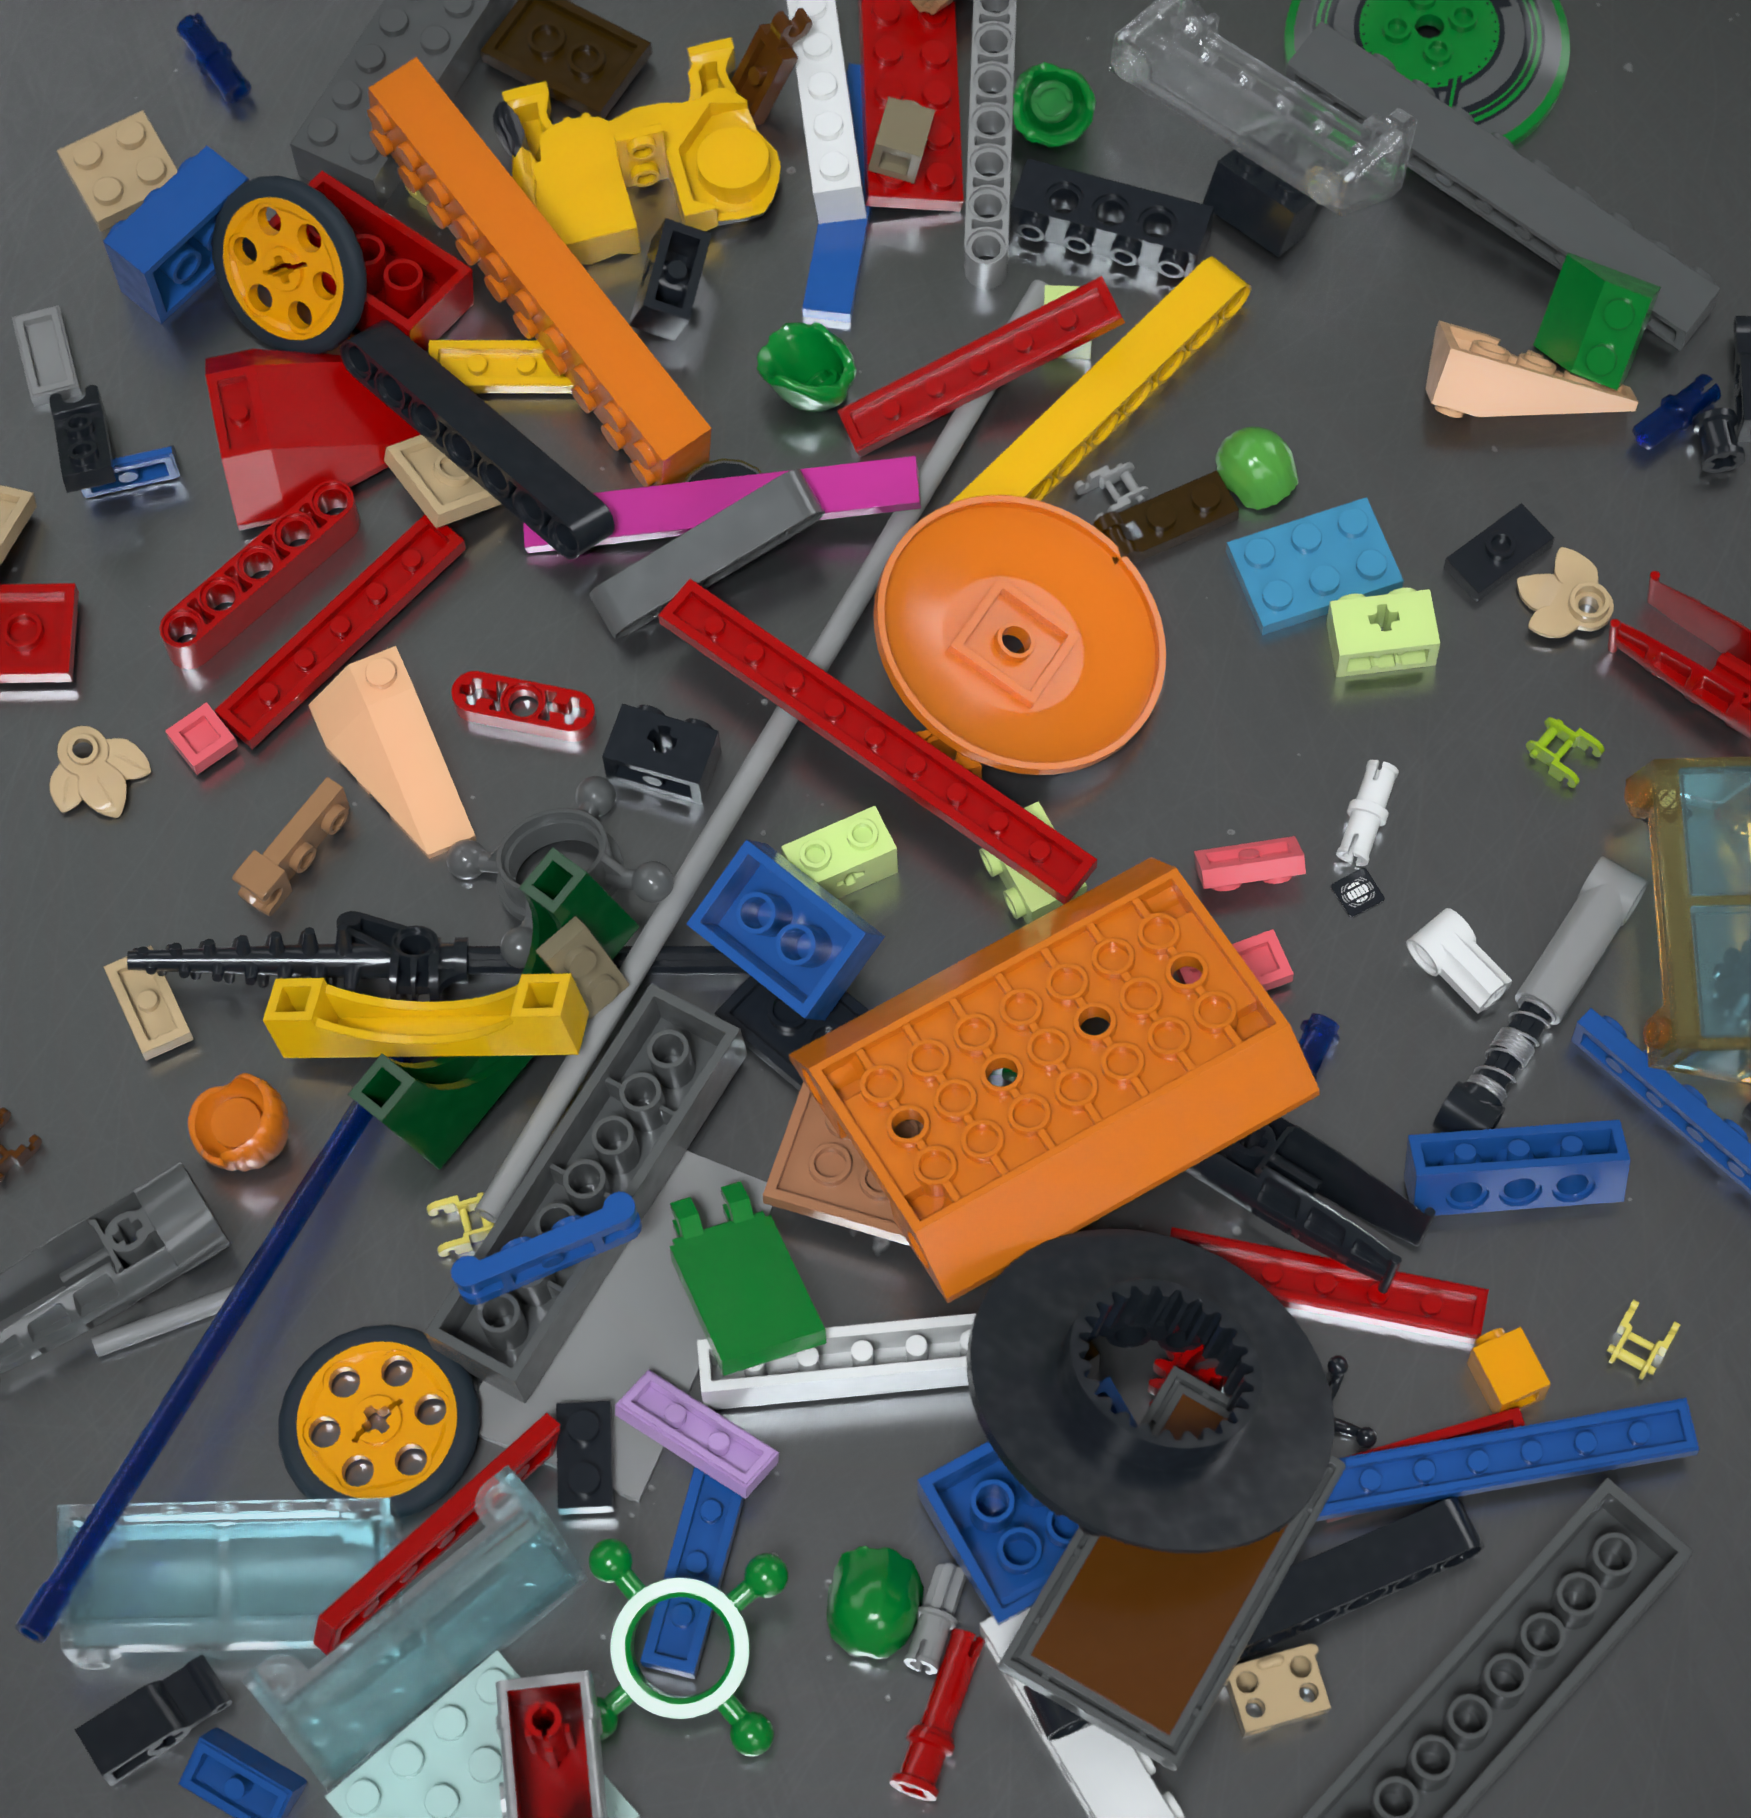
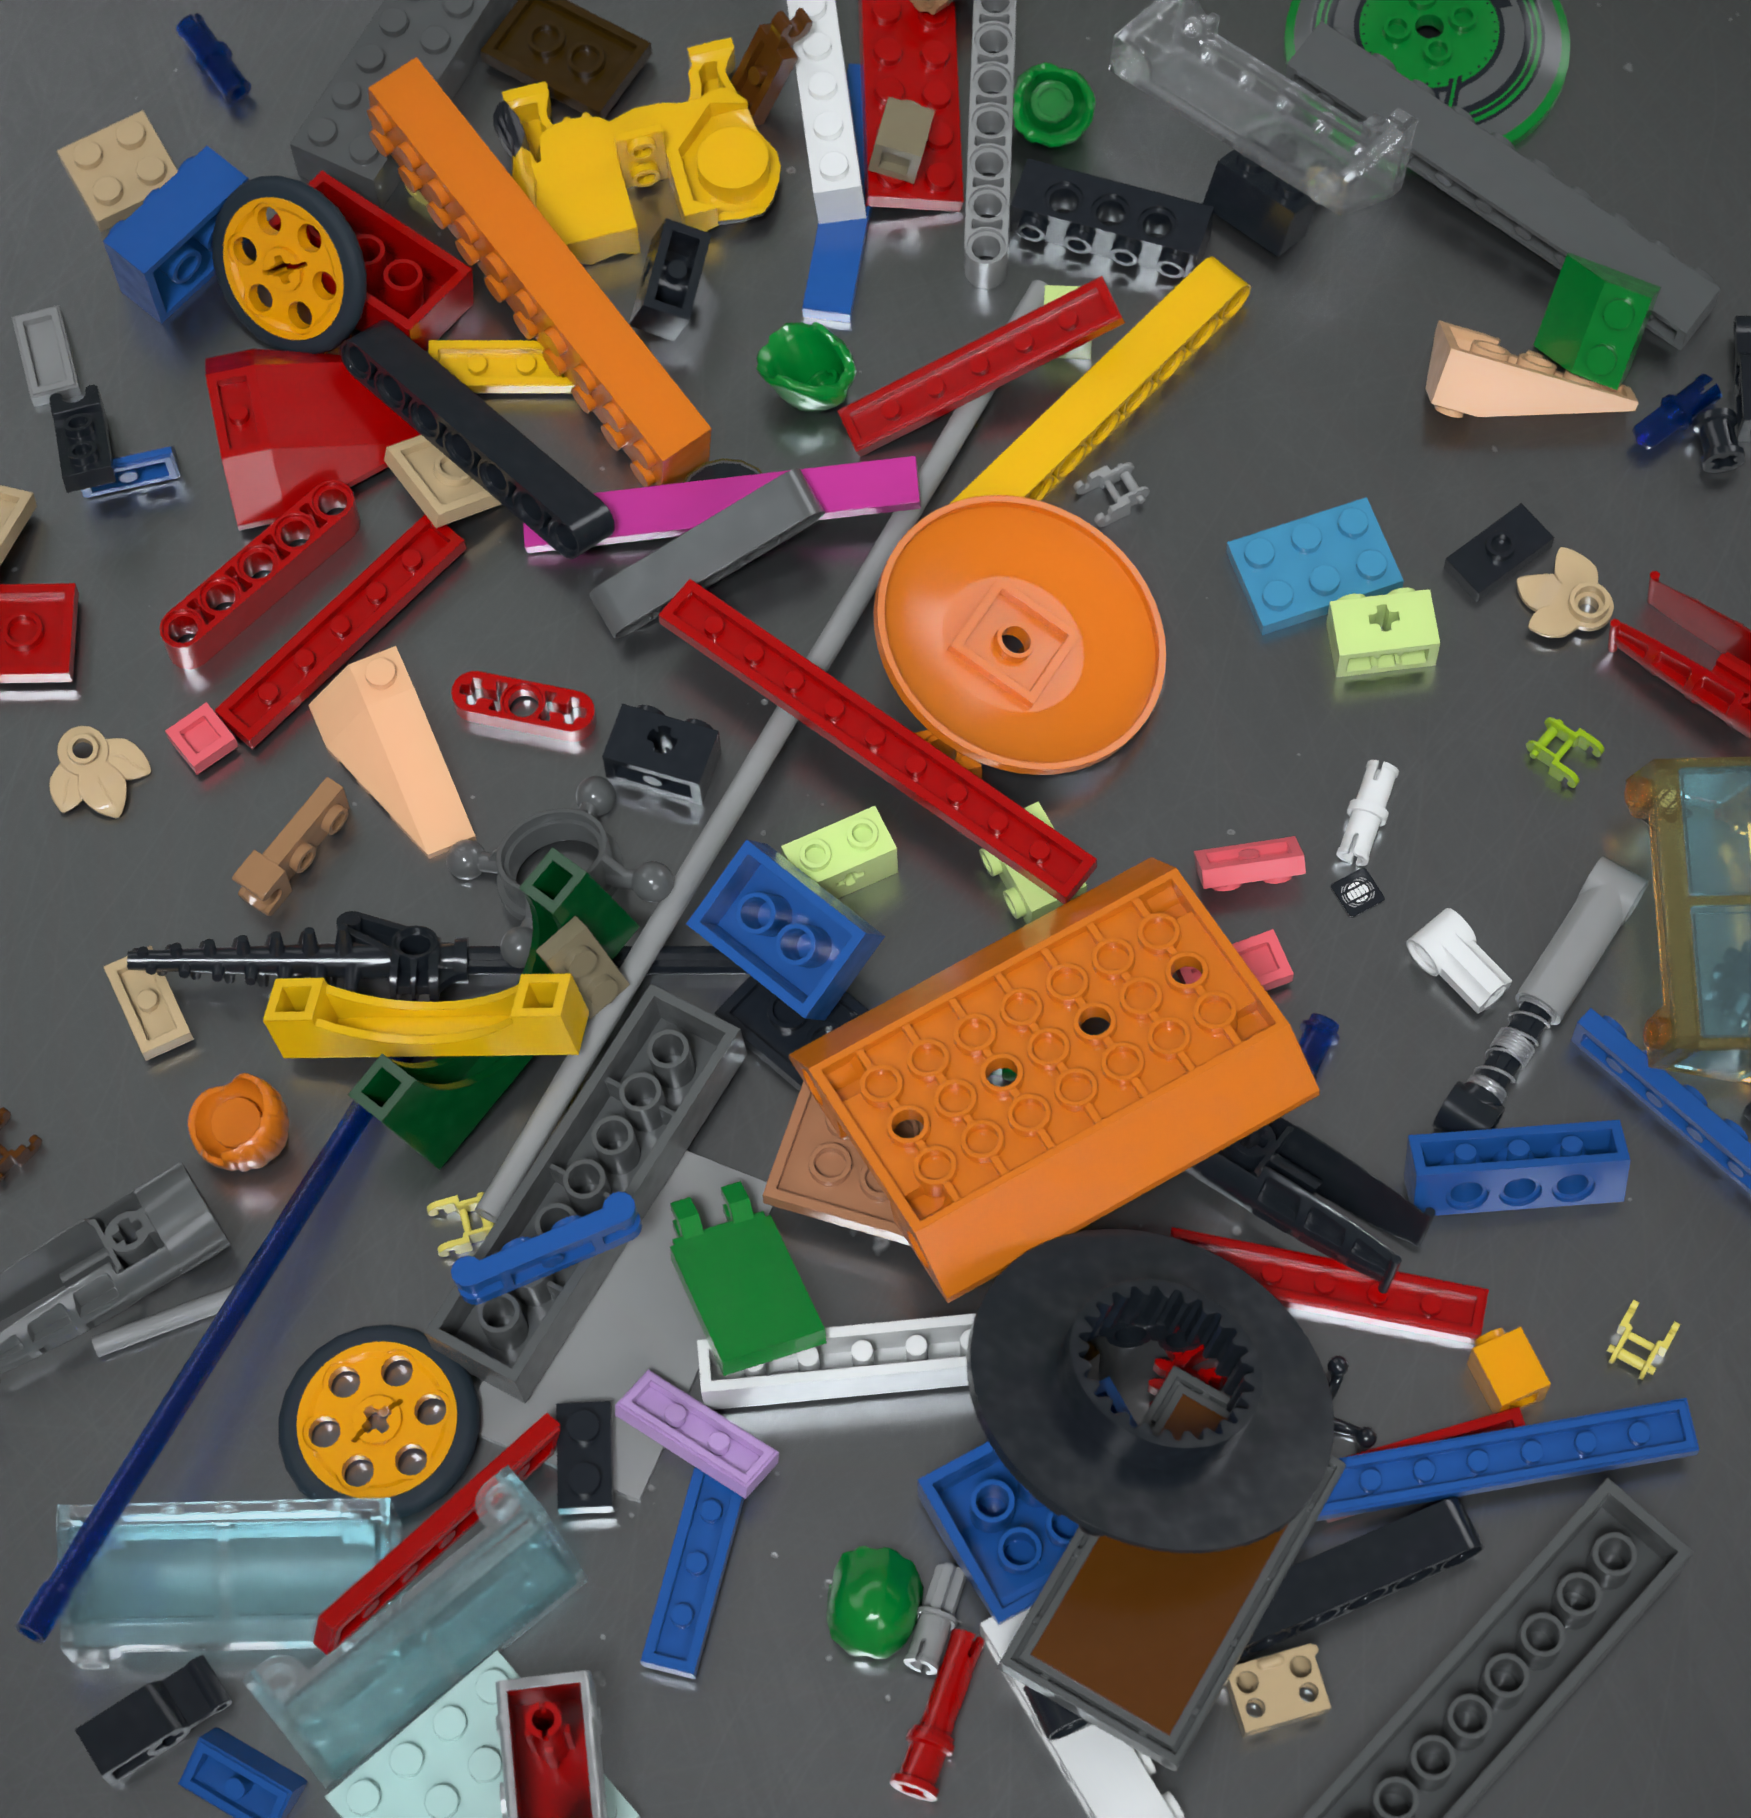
green piece [588,1538,788,1757] -> none
dark brown plate [1092,470,1239,564] -> none
bright green hair [1215,426,1299,510] -> none

